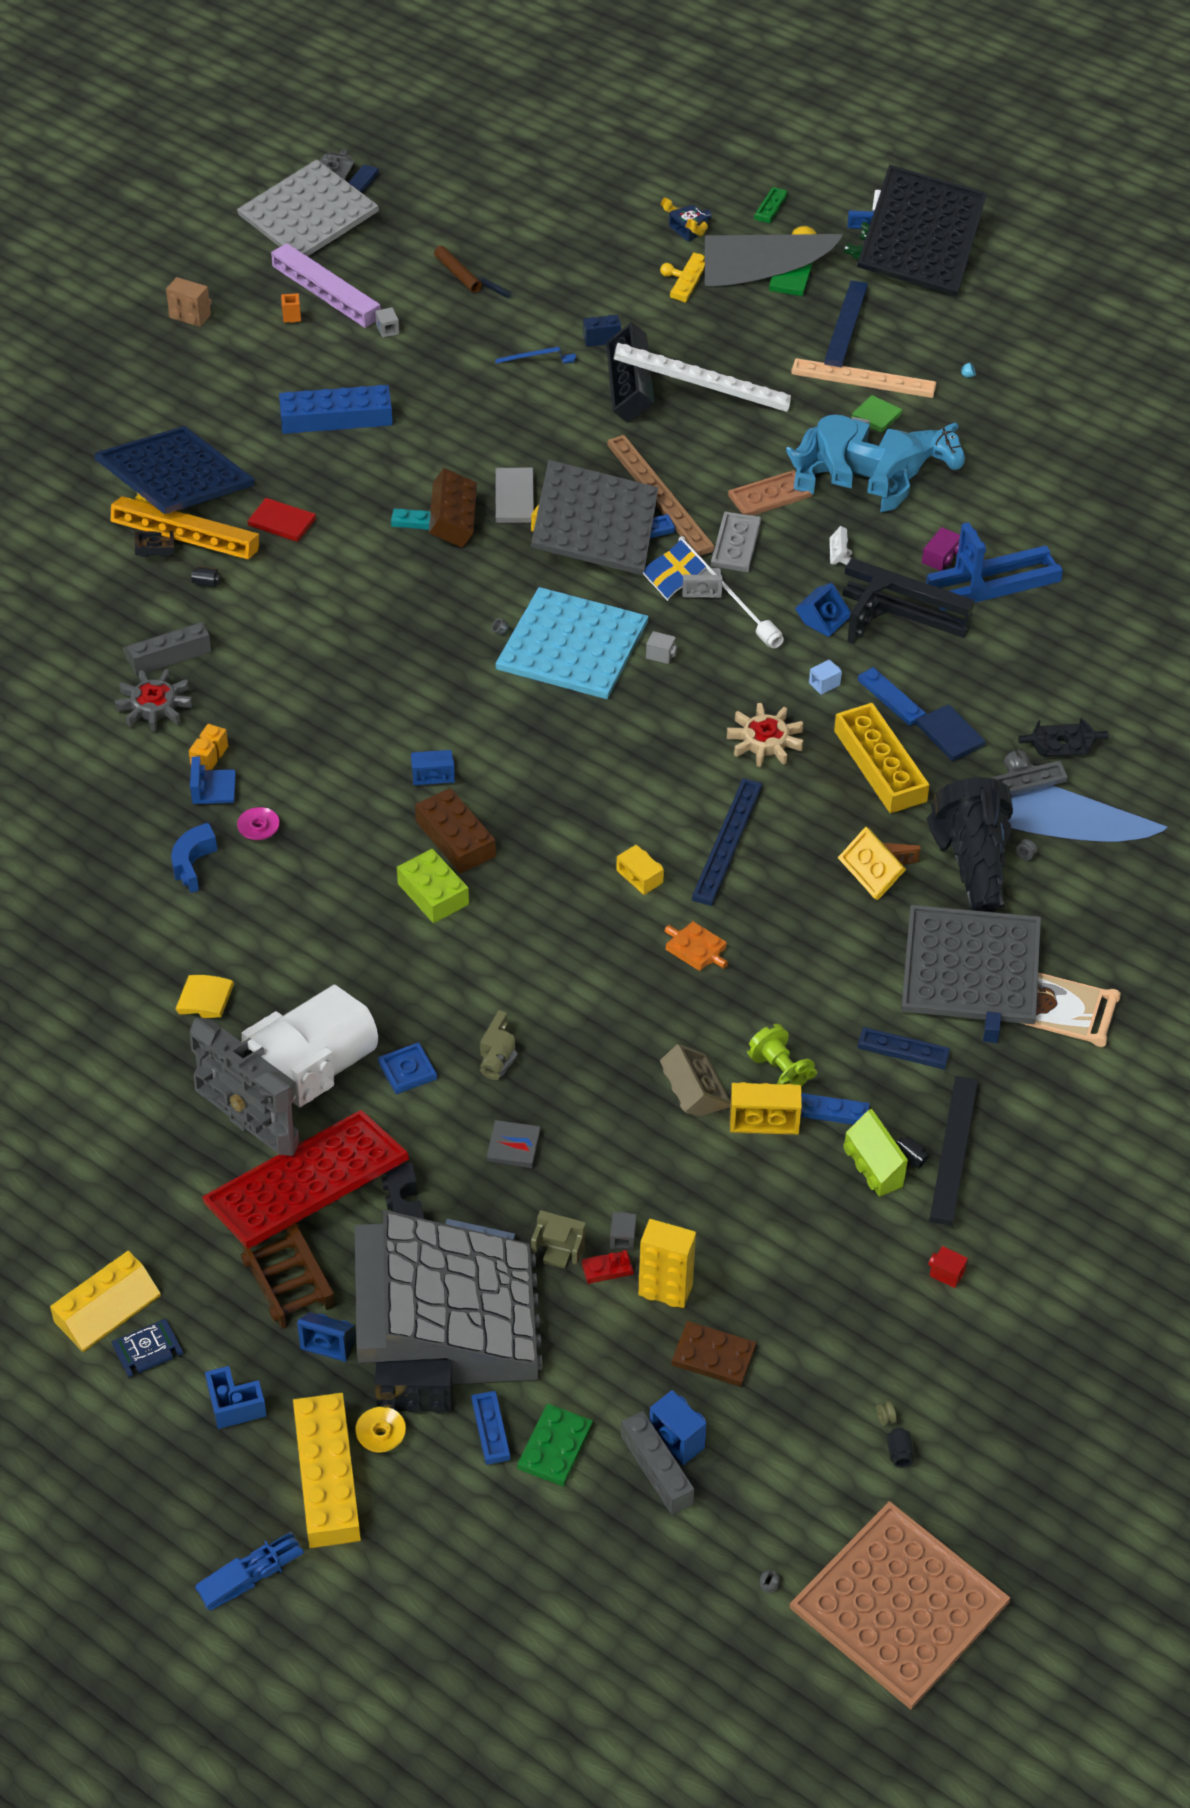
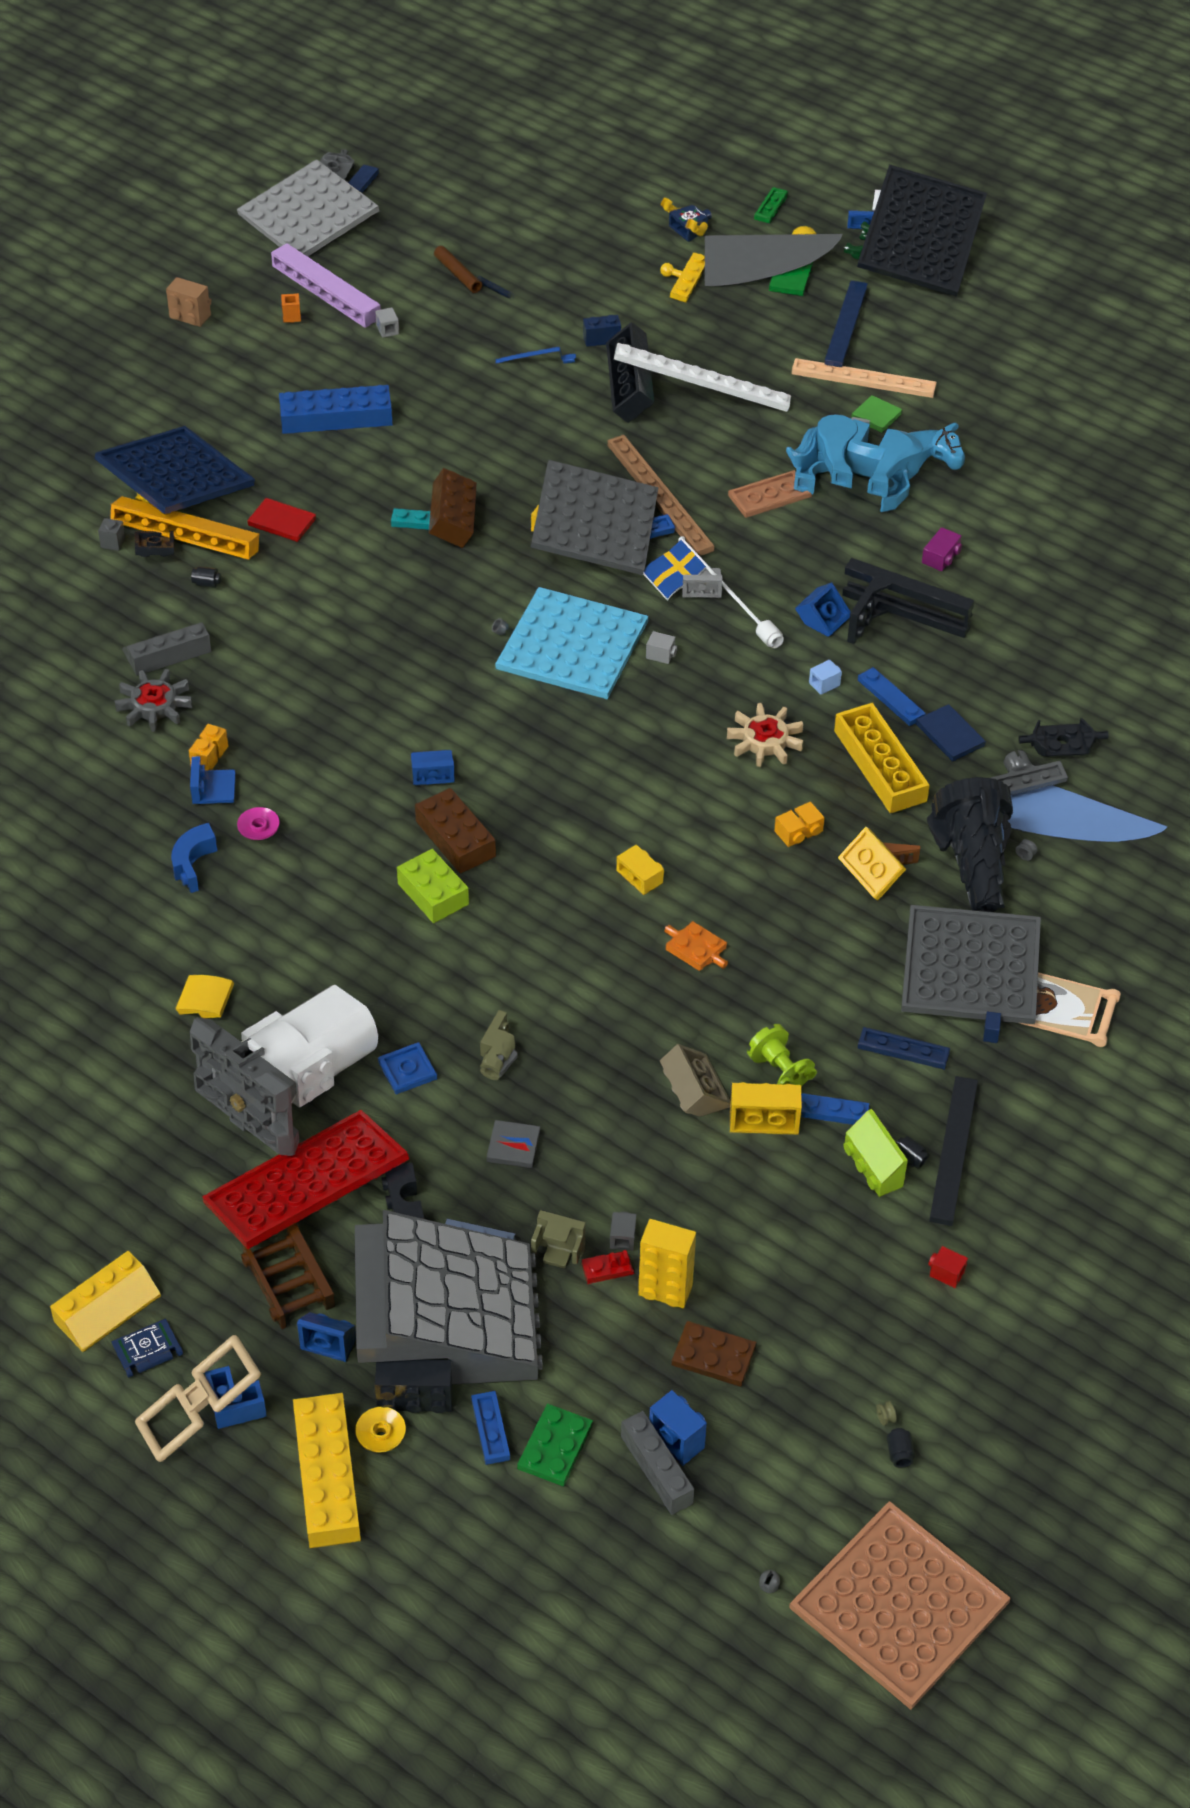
blue arm [195,1531,304,1611] -> none
light grey tile [496,468,534,523] -> none
dark blue tile [692,778,762,906] -> none
light grey tile [711,512,762,572] -> none
white plate [830,526,852,565] -> none
blue piece [926,522,1063,611] -> none
medium azure hinge [961,362,976,378] -> none
none -> dark grey brick [98,518,125,551]
none -> tan bar [135,1335,261,1462]
none -> light orange piece [774,801,825,847]

